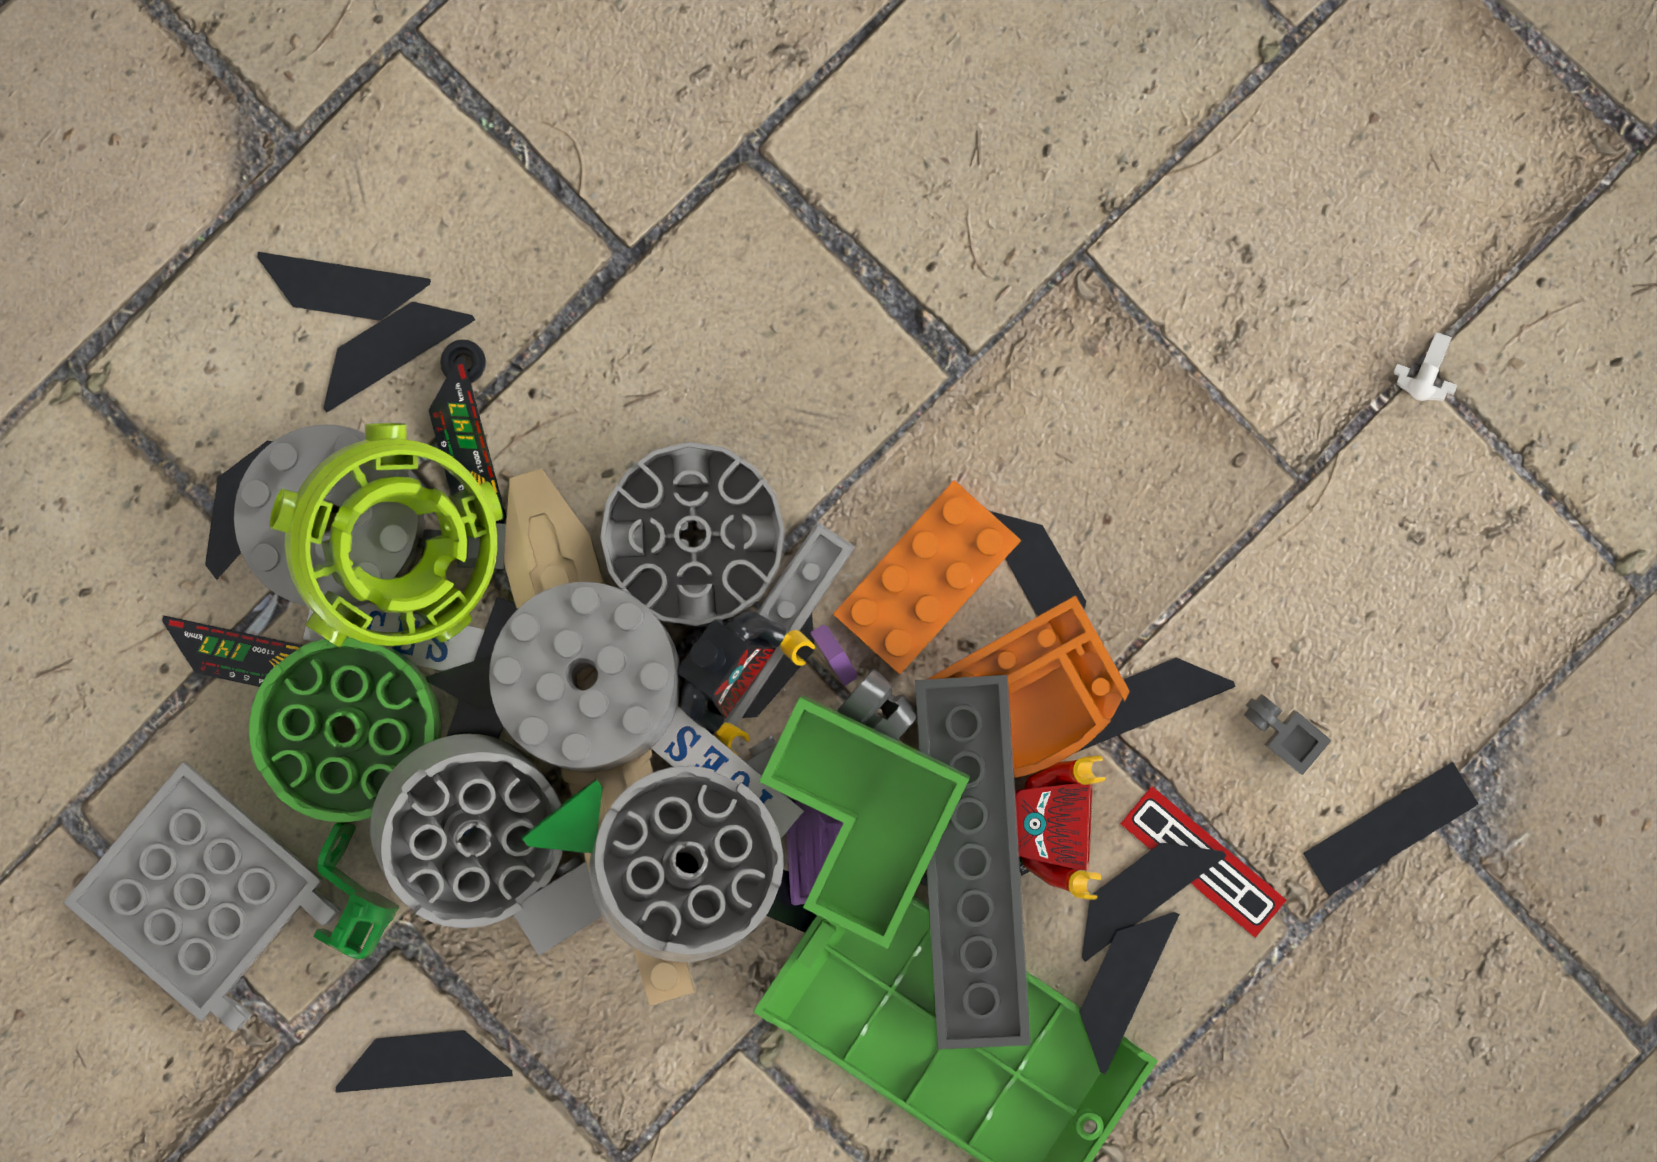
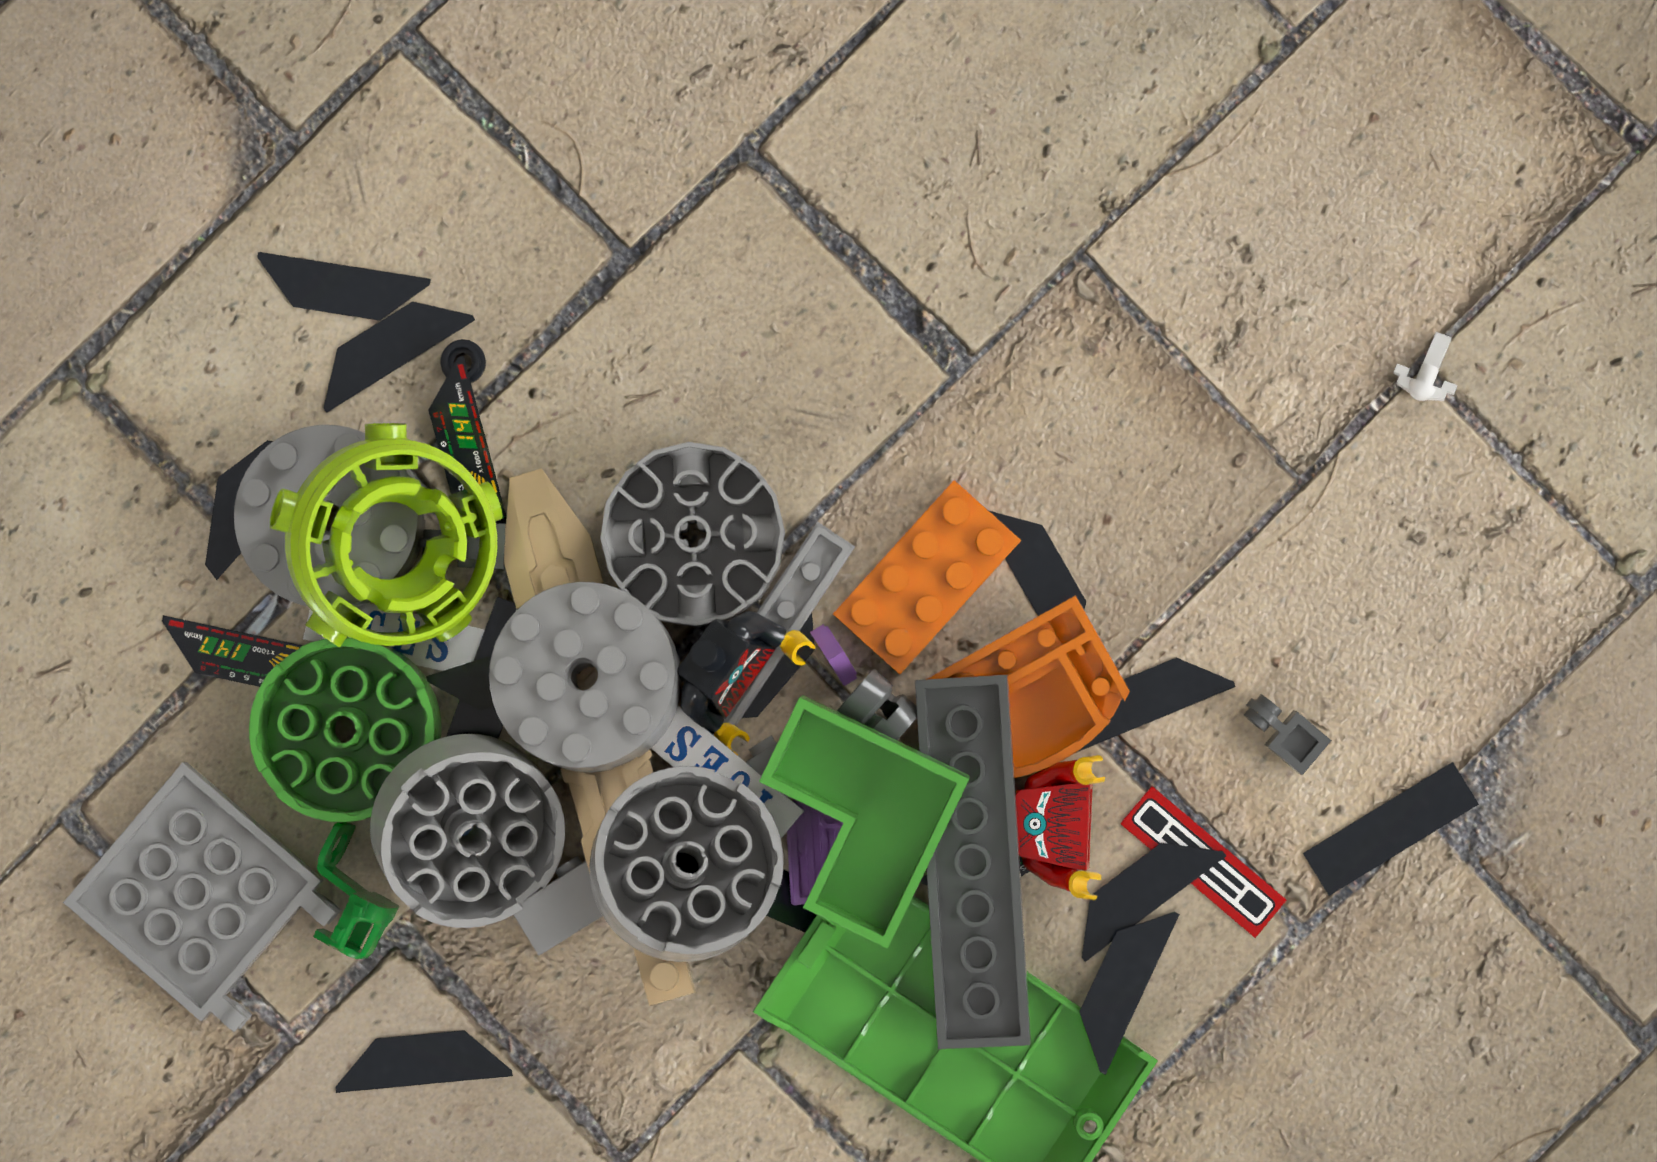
green slope [522,778,603,854] -> none

